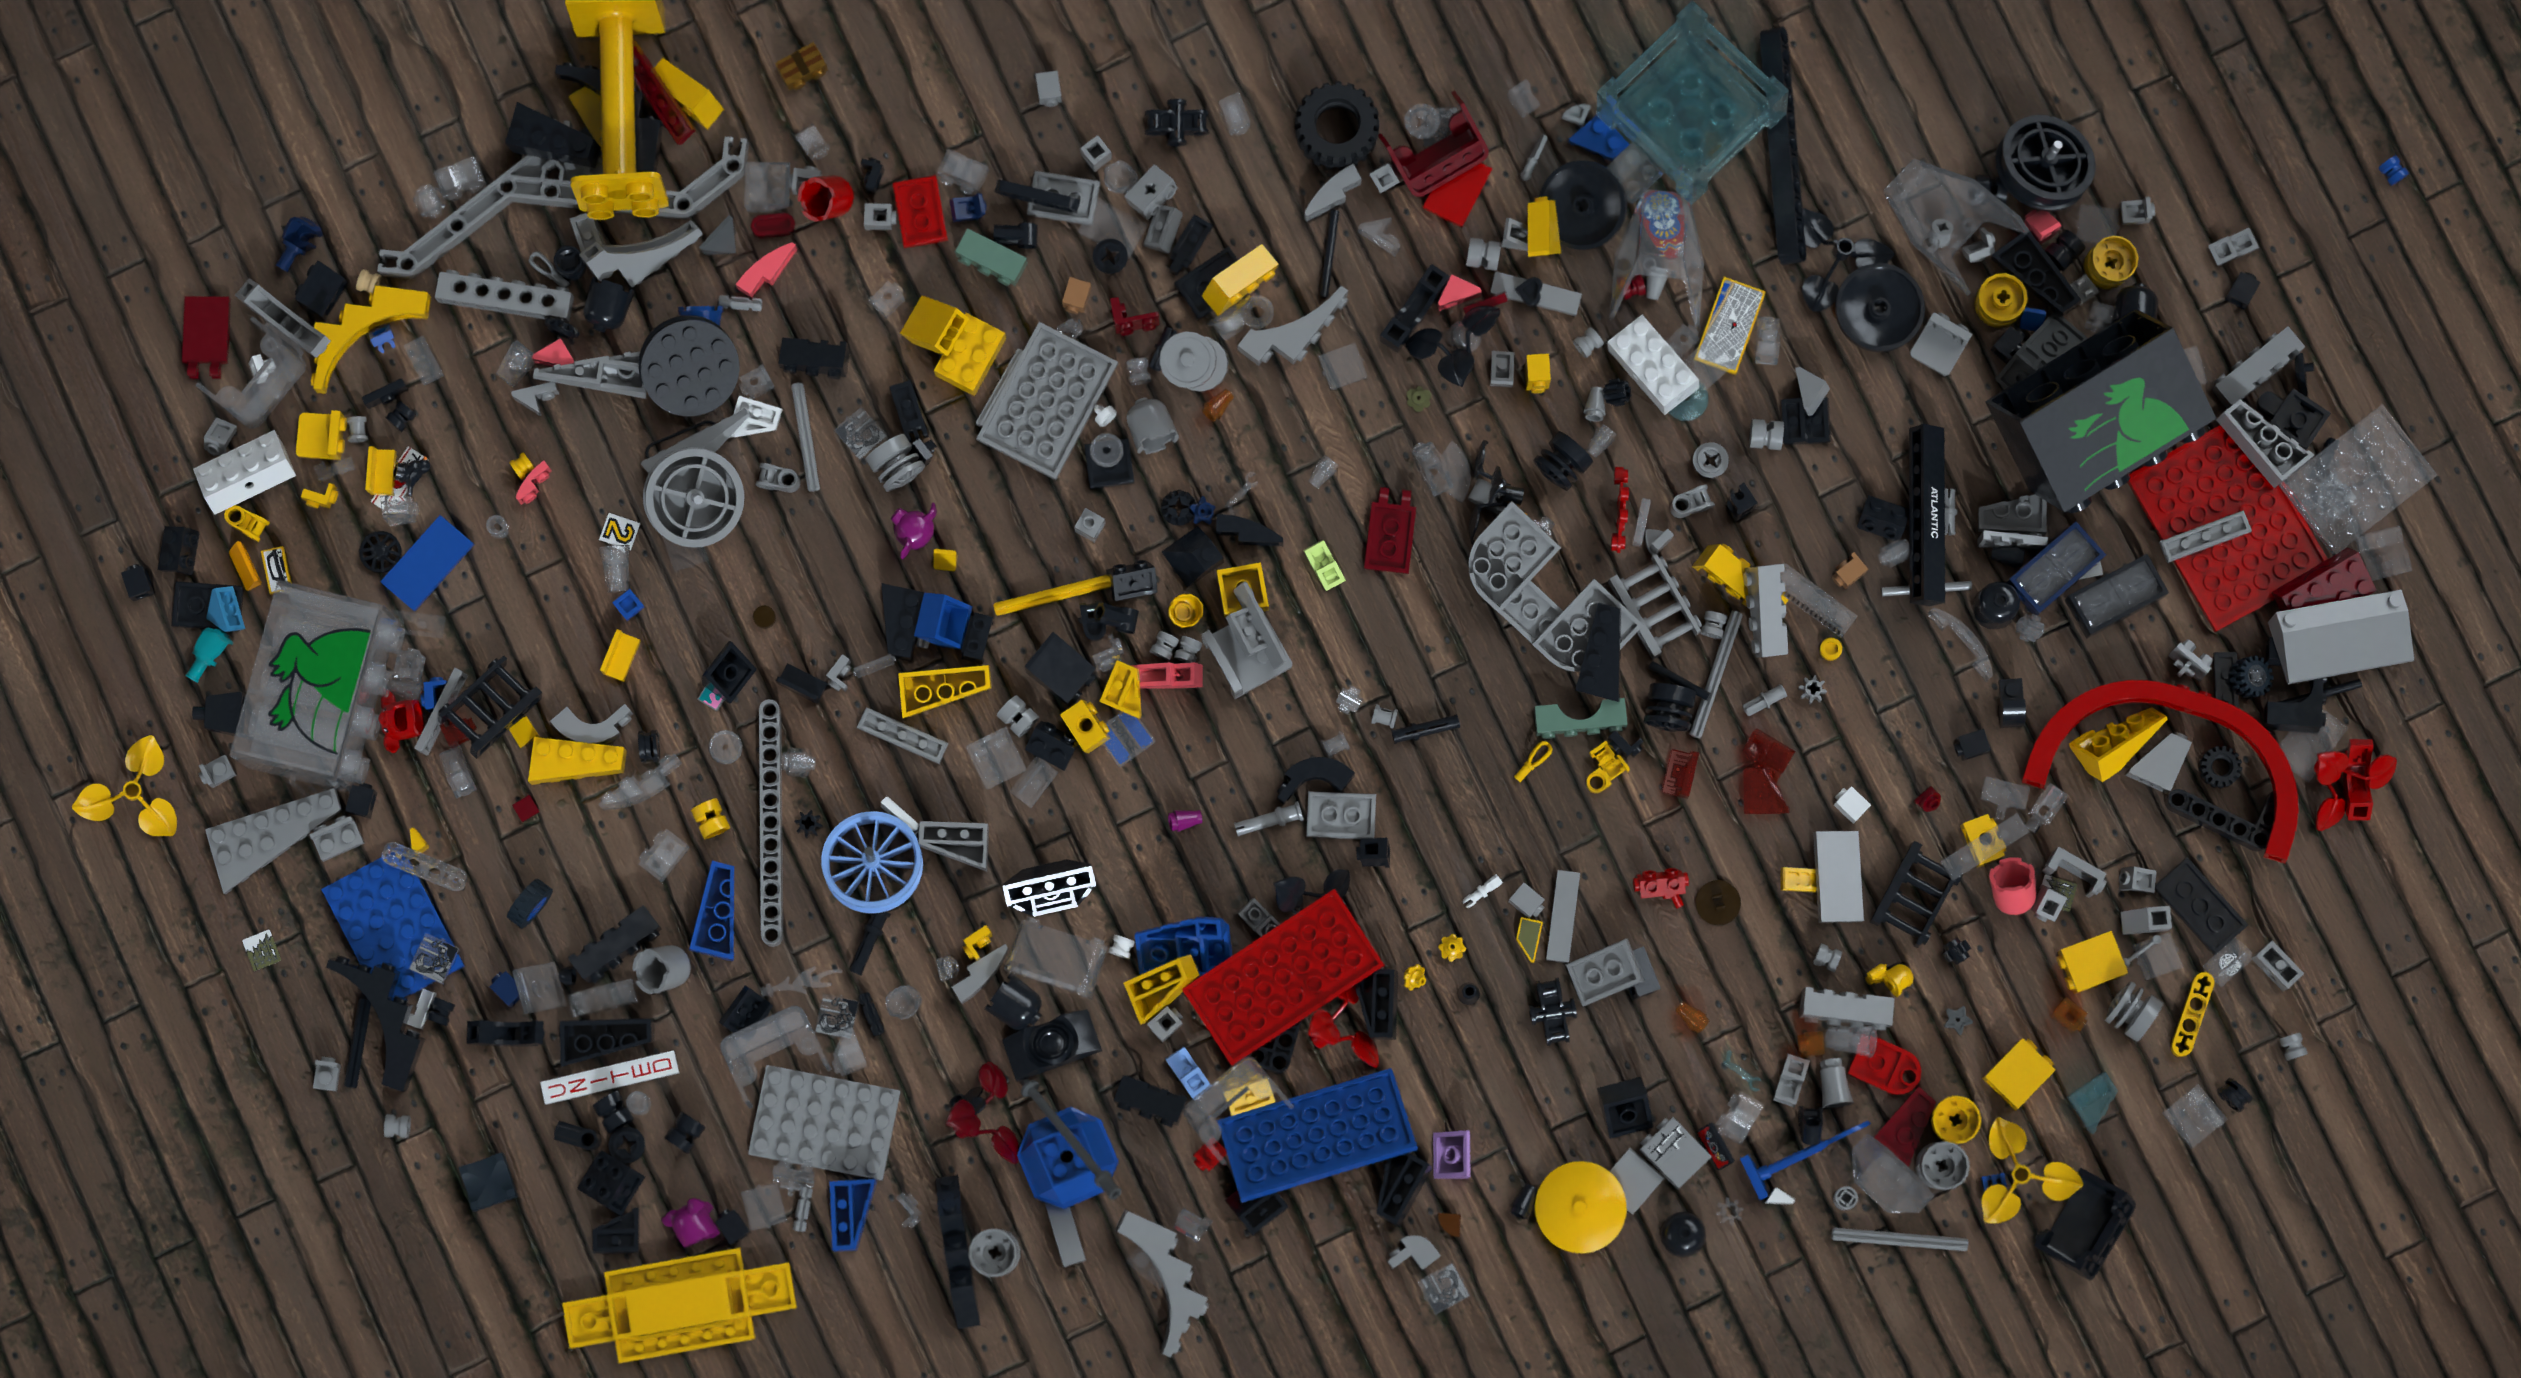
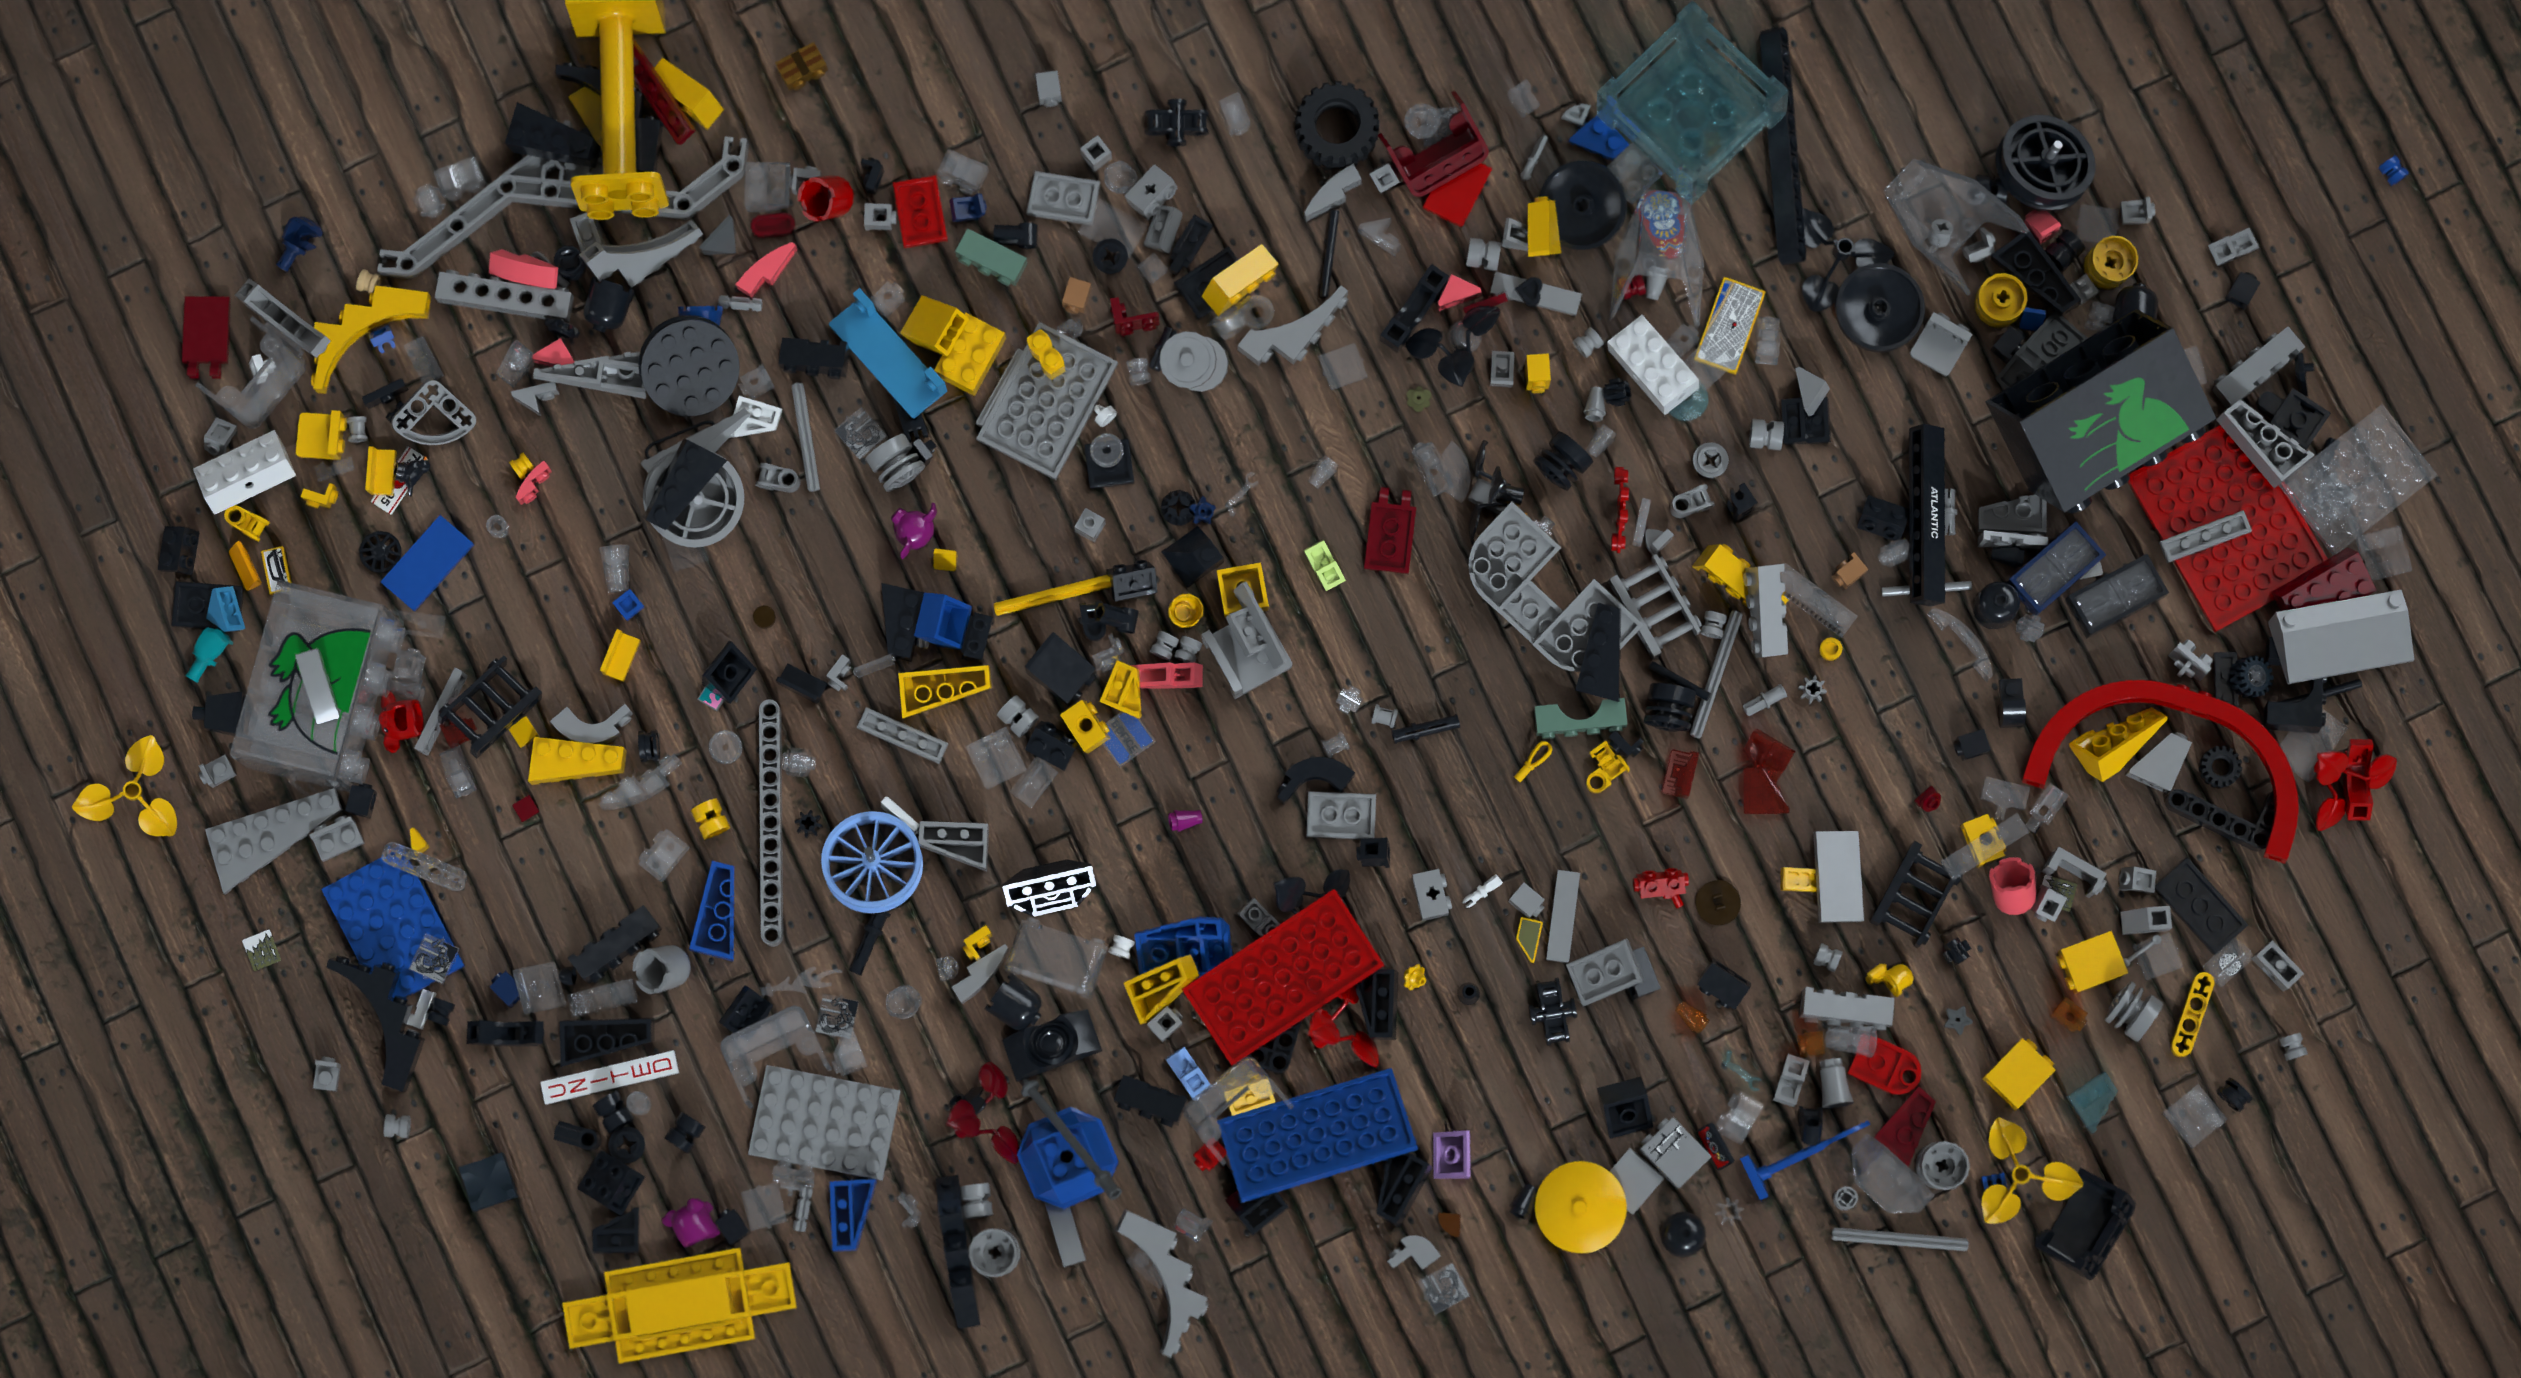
black brick [121,564,155,601] -> none
black slope [295,261,348,321] -> none
black axle [344,998,371,1088] -> none
clear slope [380,496,419,526] -> none
blue bracket [421,677,448,712] -> none
black wheel [507,878,553,929] -> none
sticker [599,513,640,550] -> none
clear bracket [794,123,830,160] -> none
black axle [858,992,885,1036] -> none
black beam [994,180,1080,213] -> none
light grey cylinder [1126,397,1179,454] -> none
clear orange cone [1202,389,1234,422] -> none
black slope [1216,514,1283,546] -> none
light grey pin [1234,801,1304,837] -> none
yellow plant [1438,934,1466,962] -> none
white slope [1765,1188,1795,1204] -> none
white brick [1834,786,1871,824] -> none
yellow wheel [1931,1096,1981,1144] -> none
none -> light grey slope [295,648,340,724]
none -> light grey beam [391,379,476,445]
none -> coral slope [489,249,558,289]
none -> black wedge [642,438,728,530]
none -> dark azure bracket [829,288,948,419]
none -> light grey wheel [960,1183,993,1219]
none -> yellow brick [1027,329,1065,380]
none -> clear tile [1137,253,1168,285]
none -> light grey brick [1412,869,1452,921]
none -> black brick [1697,958,1751,1010]

